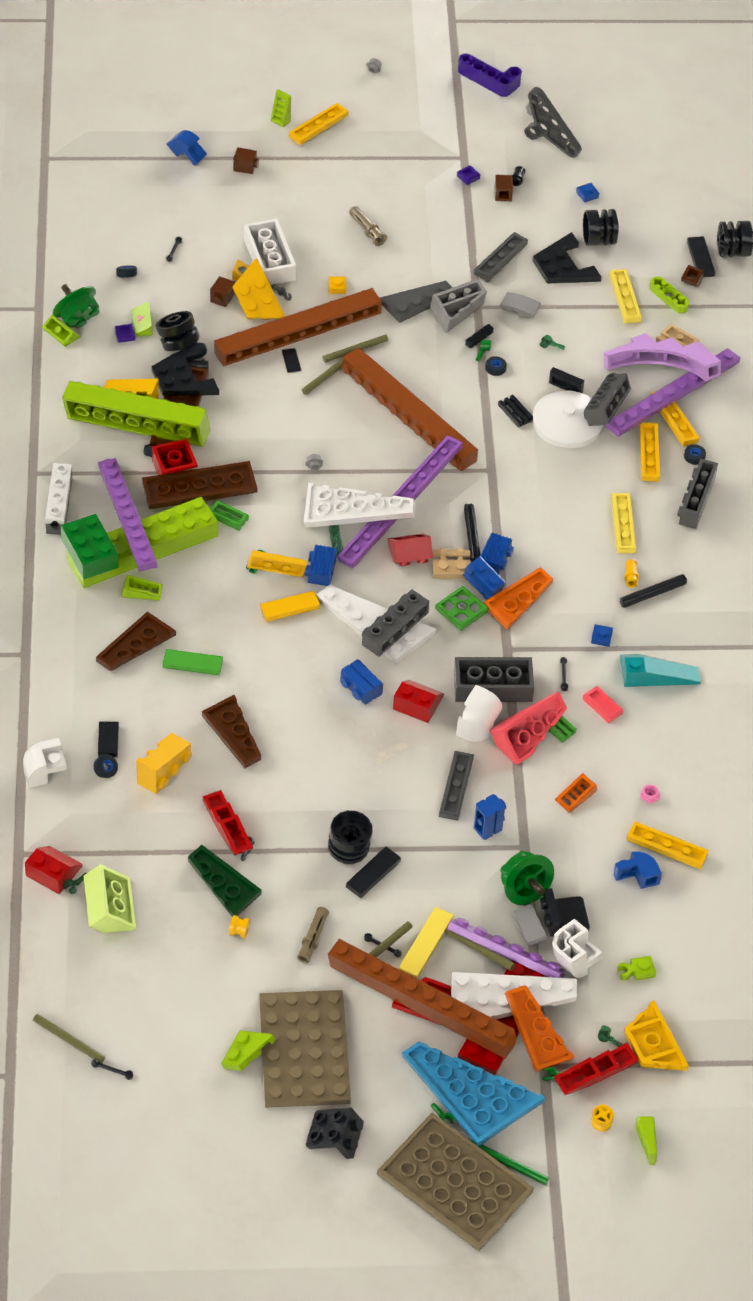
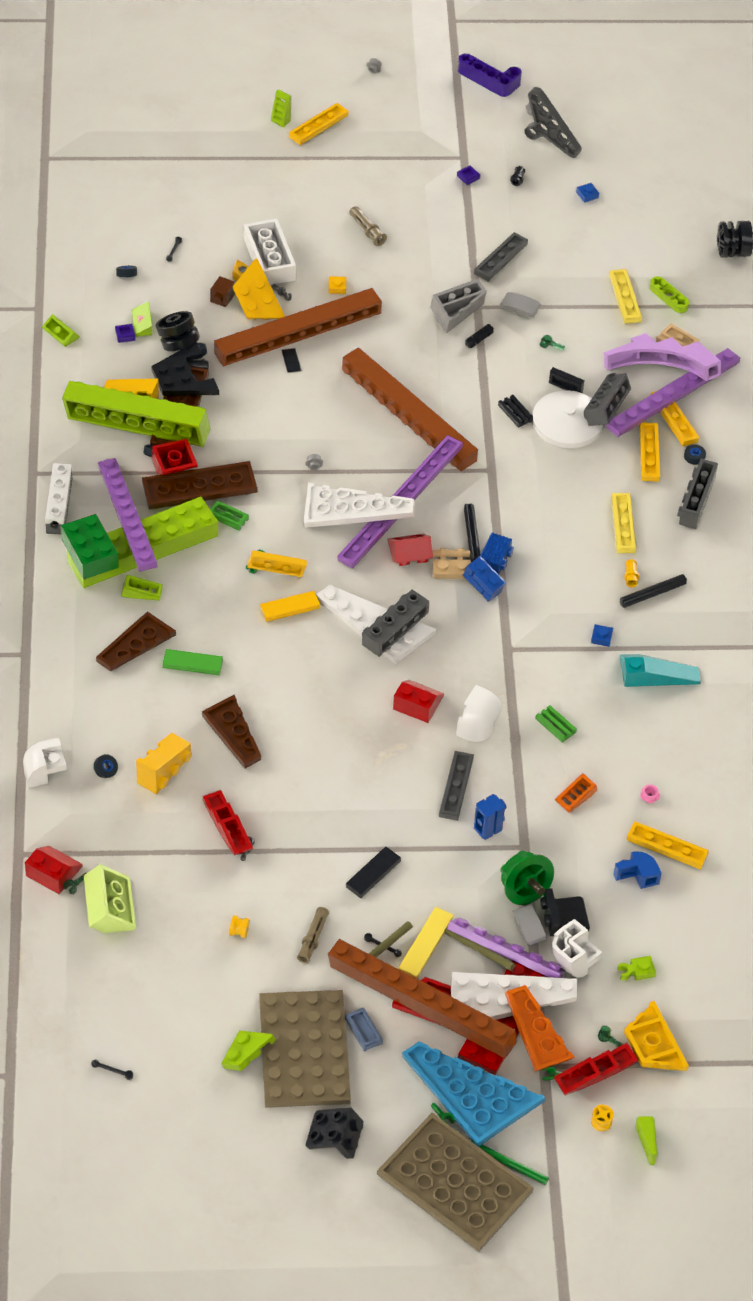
olive bar [33,1014,105,1063] -> none
green piece [53,284,100,328] -> none
black tile [98,721,119,757] -> none
blue brick [167,130,207,165] -> none
dark green wing [188,844,262,917] -> none
reddish brown brick [233,147,259,174] -> none
olive bar [302,358,343,395] -> none
blue brick [305,544,337,586] -> none
olive bar [322,334,388,362] -> none
black wheel [328,810,373,864] -> none
clear green axle [329,525,343,556] -> none
blue brick [340,659,383,705] -> none
dark grey wing [380,281,453,323] -> none
bright green piece [435,586,489,631] -> none
dark grey brick [454,657,534,702] -> none
green hand [476,340,491,362] -> none
orange wing [483,567,553,630] -> none
black wheel [485,356,507,376] -> none
coral wedge [489,692,567,765] -> none
reddish brown brick [494,175,513,201] -> none
black wing [532,232,601,284] -> none
black hinge [560,657,568,691] -> none
black wheel [583,209,619,246] -> none
coral tile [583,686,623,723] -> none
reddish brown brick [681,265,704,288] -> none
black tile [687,236,715,277] -> none
none -> sand blue tile [345,1007,383,1051]

